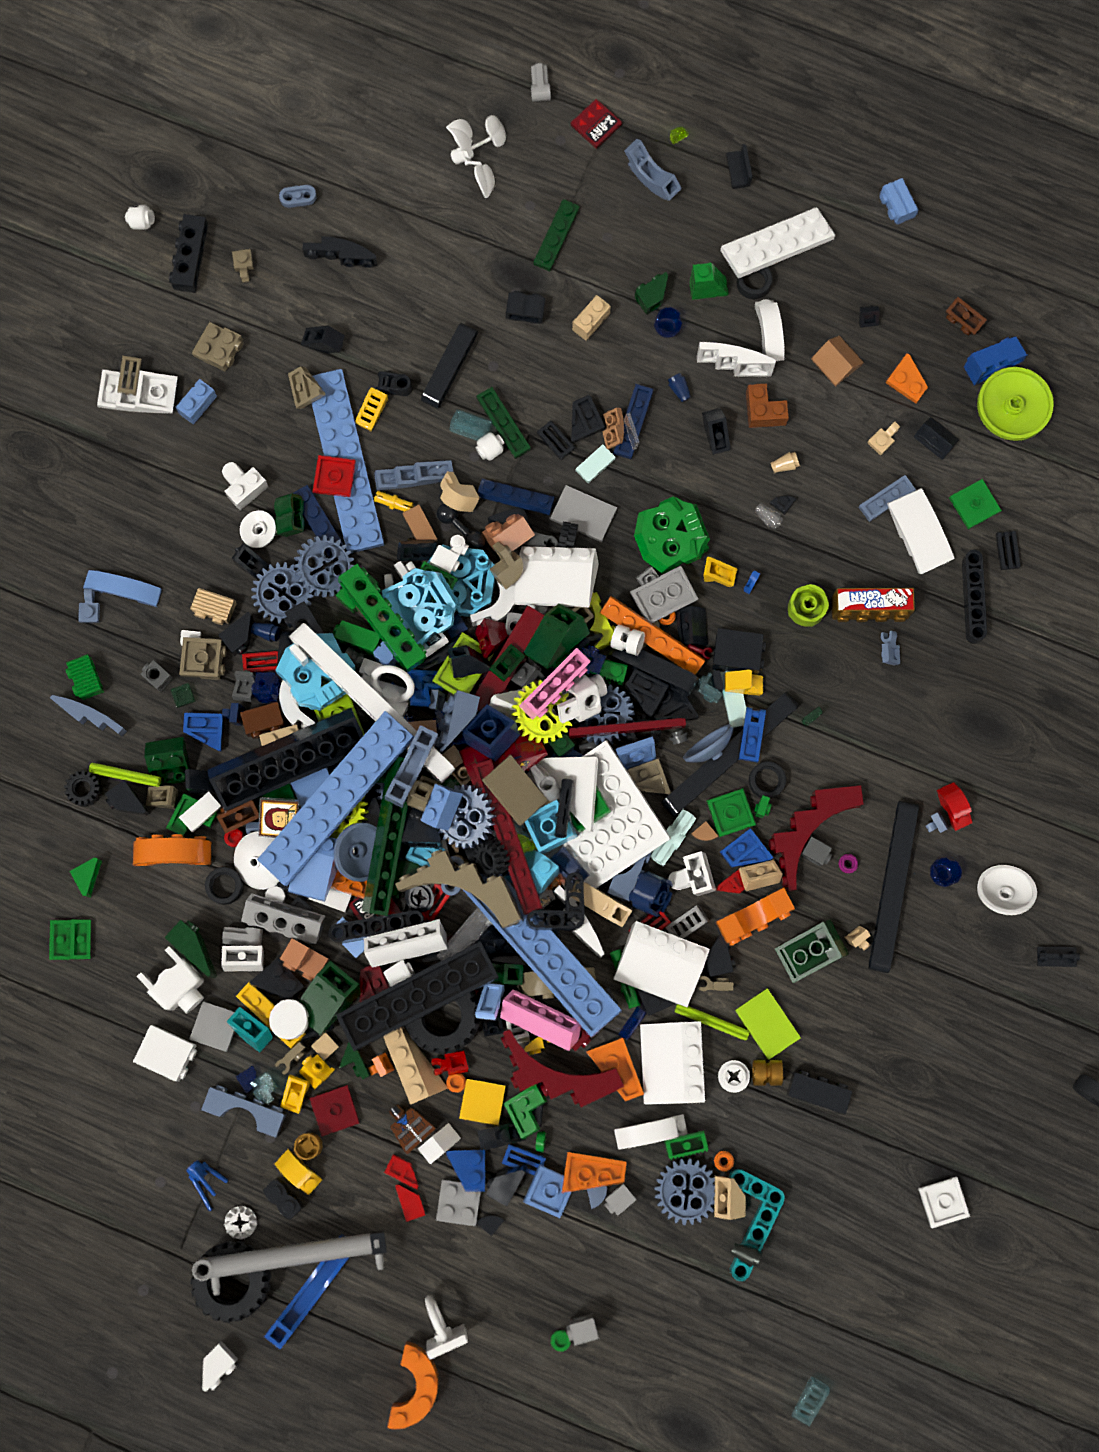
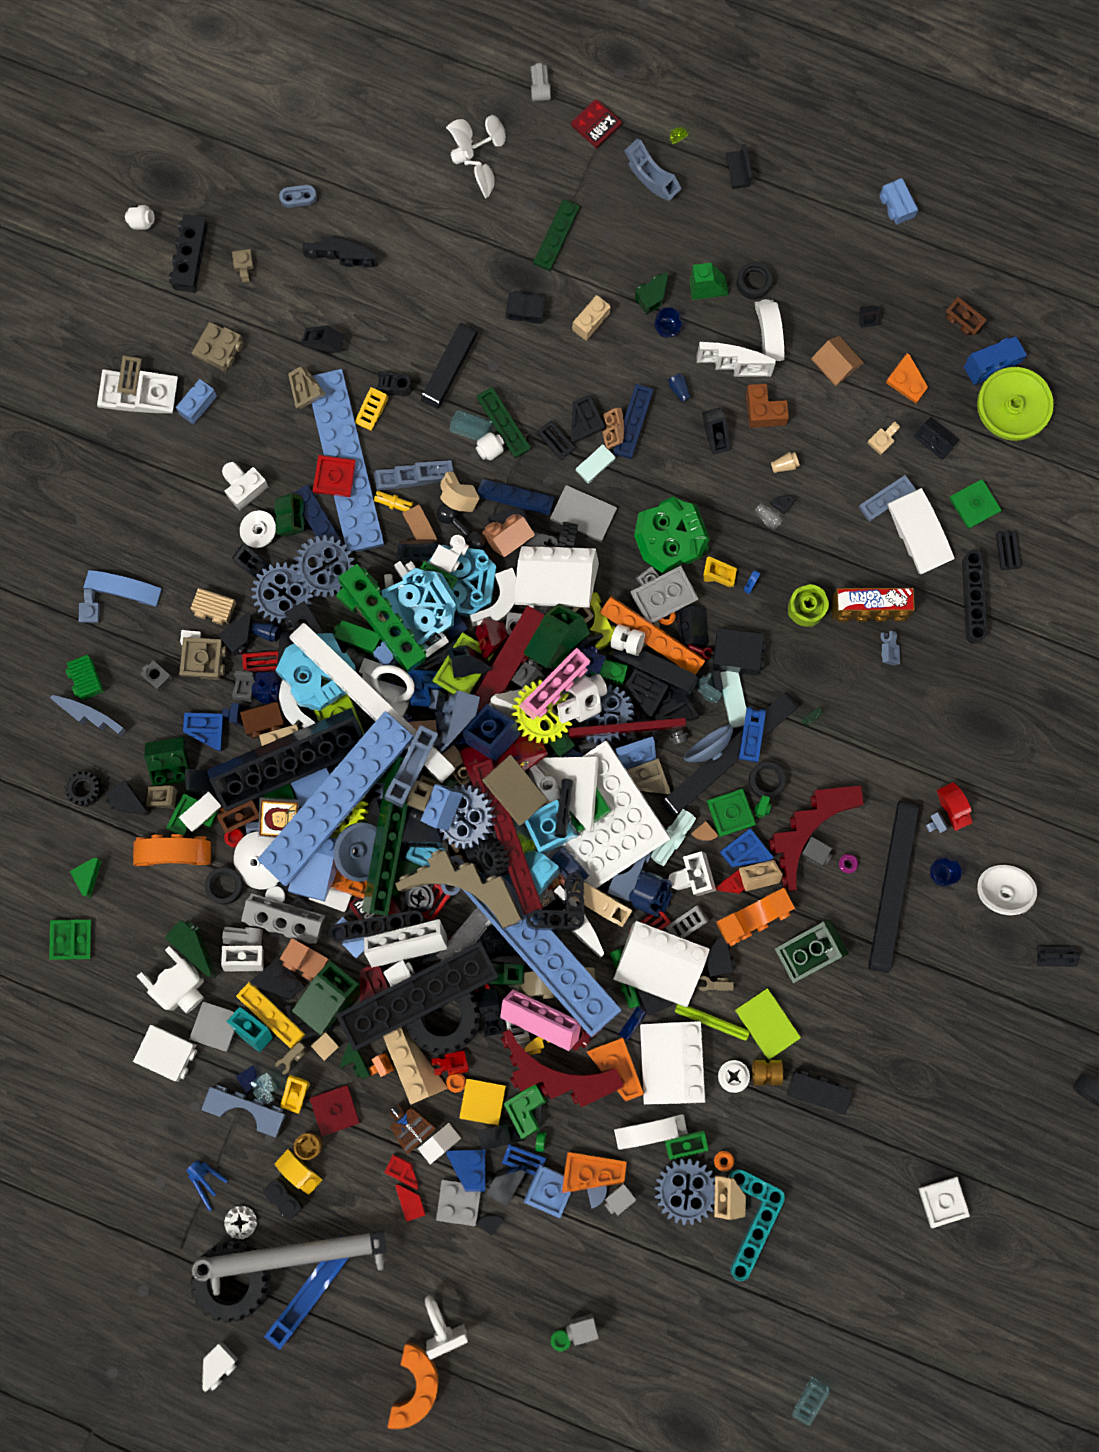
lime axle [89,763,161,787] -> none
clear green tile [170,683,196,708] -> none
white tile [269,999,309,1040] -> none
white tile [289,643,309,667] -> none
yellow brick [299,1054,335,1089] -> none
light blue tile [475,983,505,1020] -> none
dark tan brick [489,542,523,589] -> none
dark green slope [489,644,525,682] -> none
clear piece [624,413,639,450] -> none
white plate [721,207,835,278] -> none
yellow slope [725,670,763,696] -> none
pearl dark grey cone [731,1243,763,1267] -> none
tan tile [844,926,871,950] -> none

